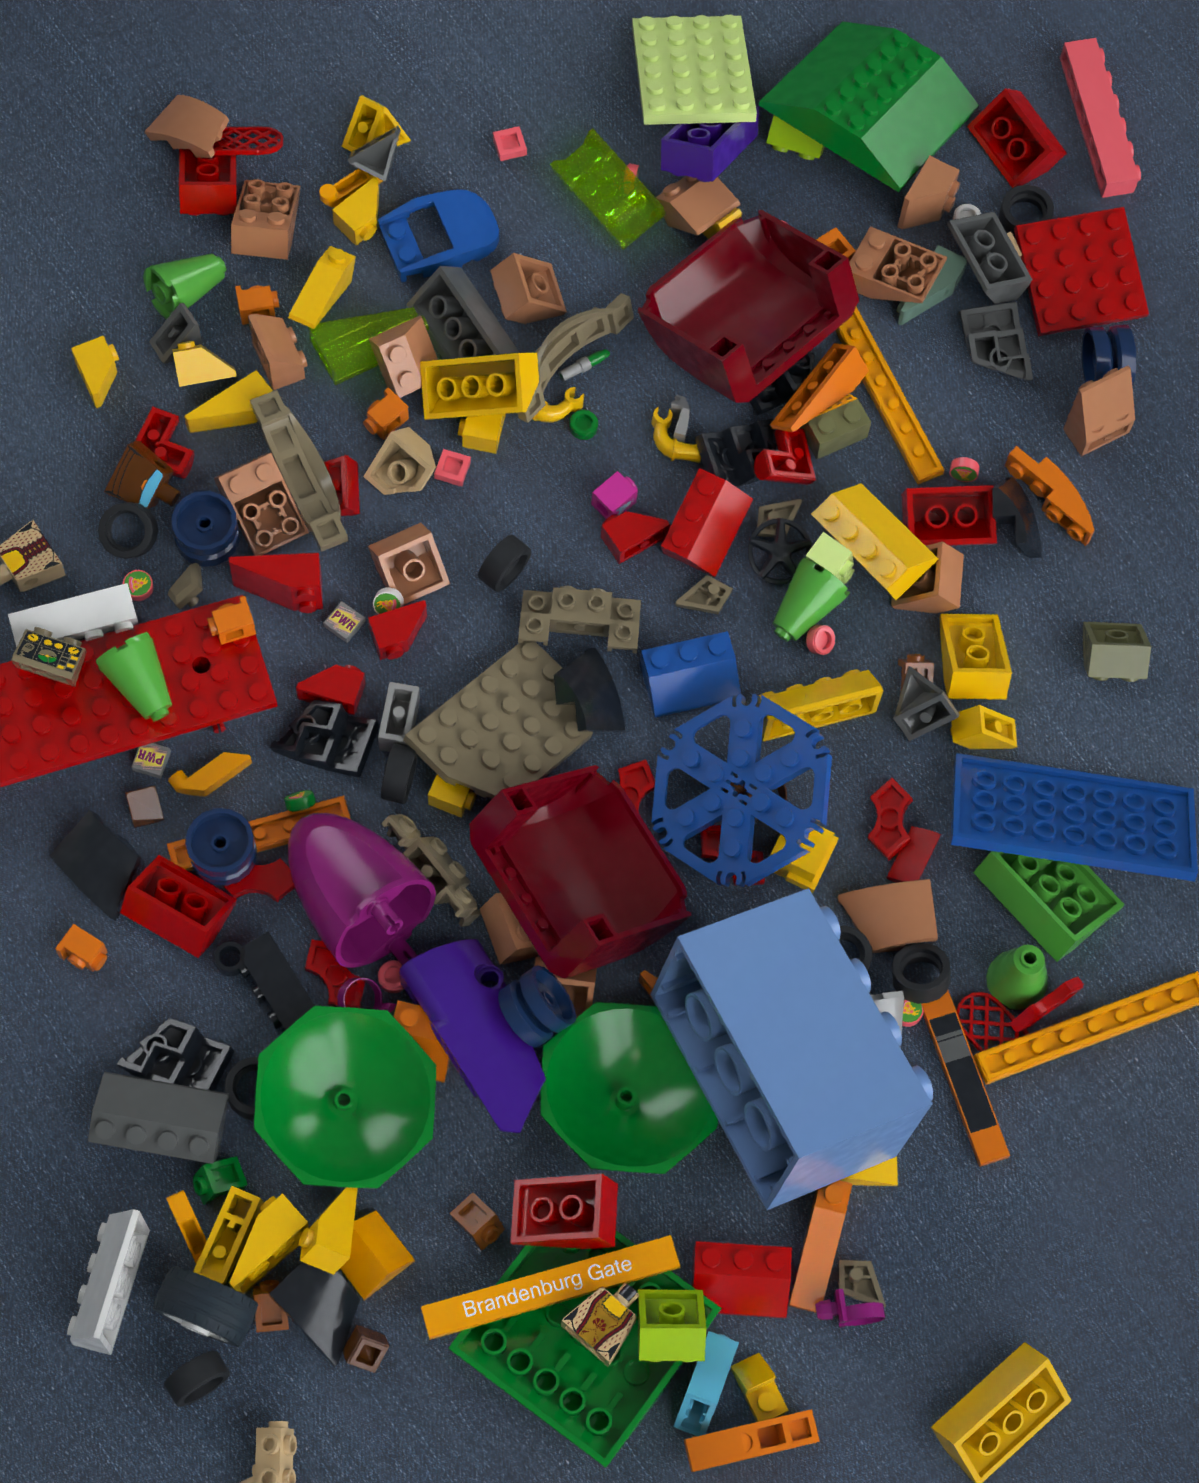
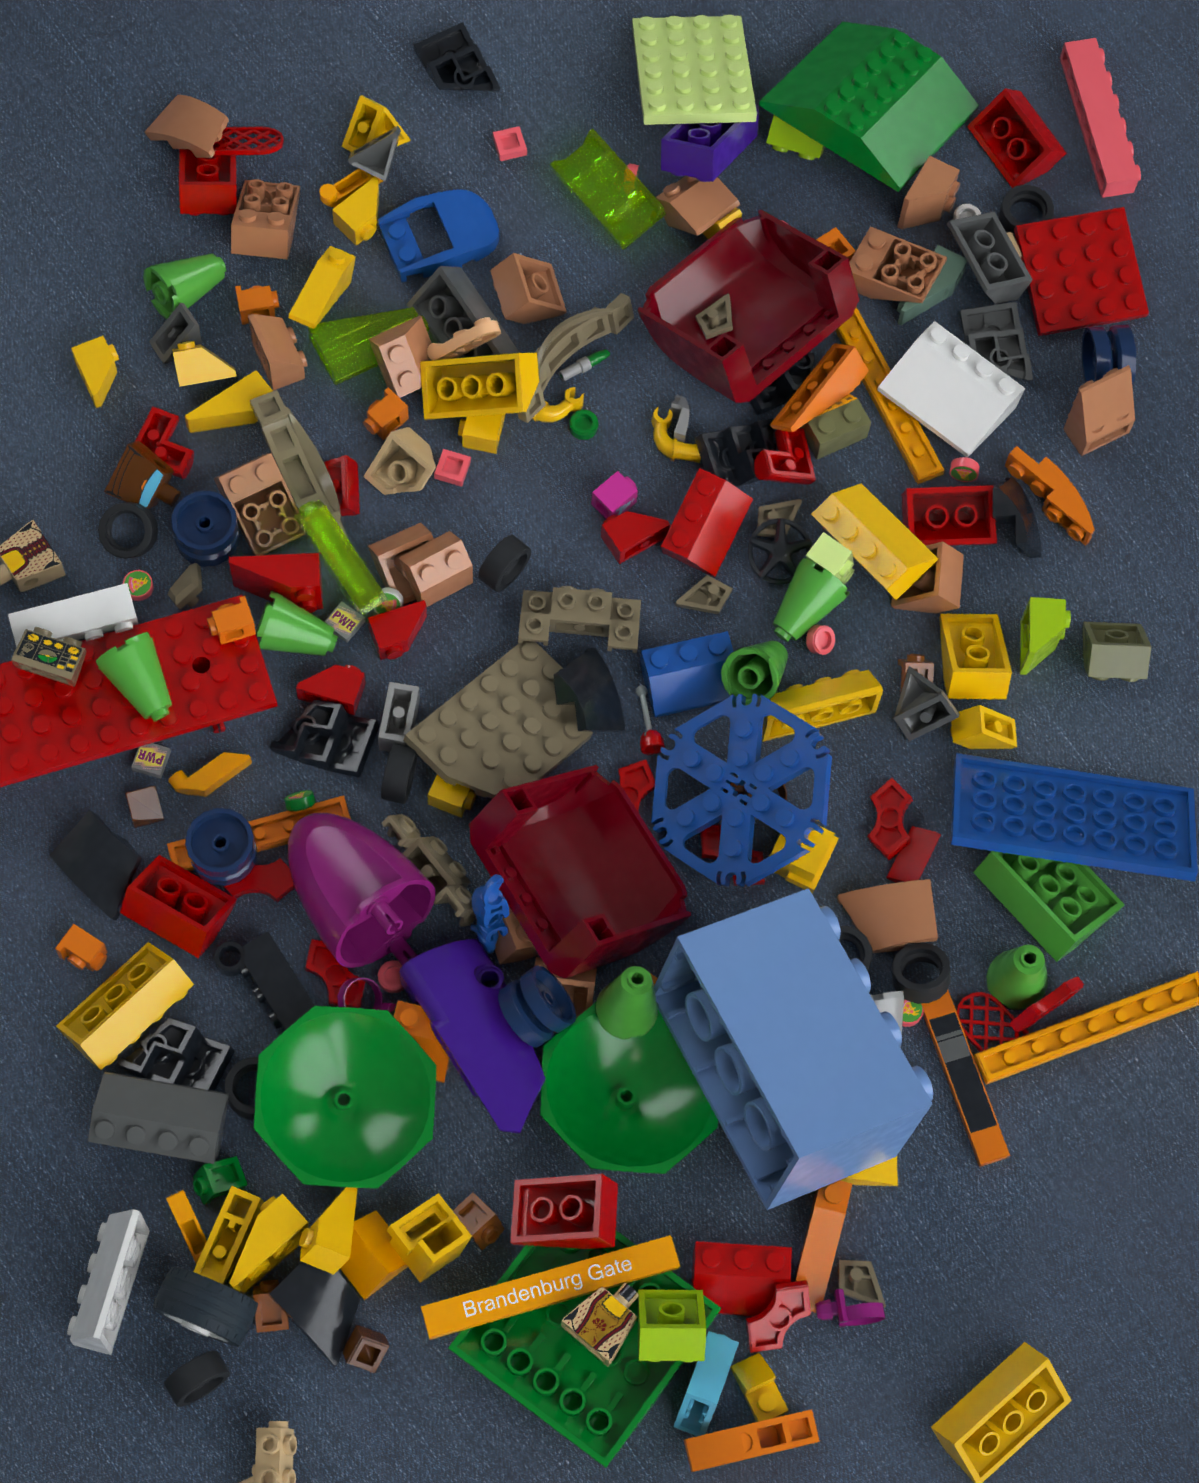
none -> yellow slope [56,942,194,1070]
none -> bright green cone [256,591,338,656]
none -> clear neon green slope [294,500,388,615]
none -> yellow plate [387,1193,472,1283]
none -> nougat slope [398,531,473,607]
none -> black slope [413,22,501,91]
none -> light nougat plate [427,317,501,360]
none -> blue animal [470,874,509,954]
none -> bright green cone [595,966,658,1040]
none -> red hinge [636,685,665,755]
none -> dark tan piece [695,294,733,340]
none -> bright green cone [721,641,788,705]
none -> tile [746,1280,811,1353]
none -> white slope [877,321,1025,457]
none -> lime slope [1020,597,1071,675]

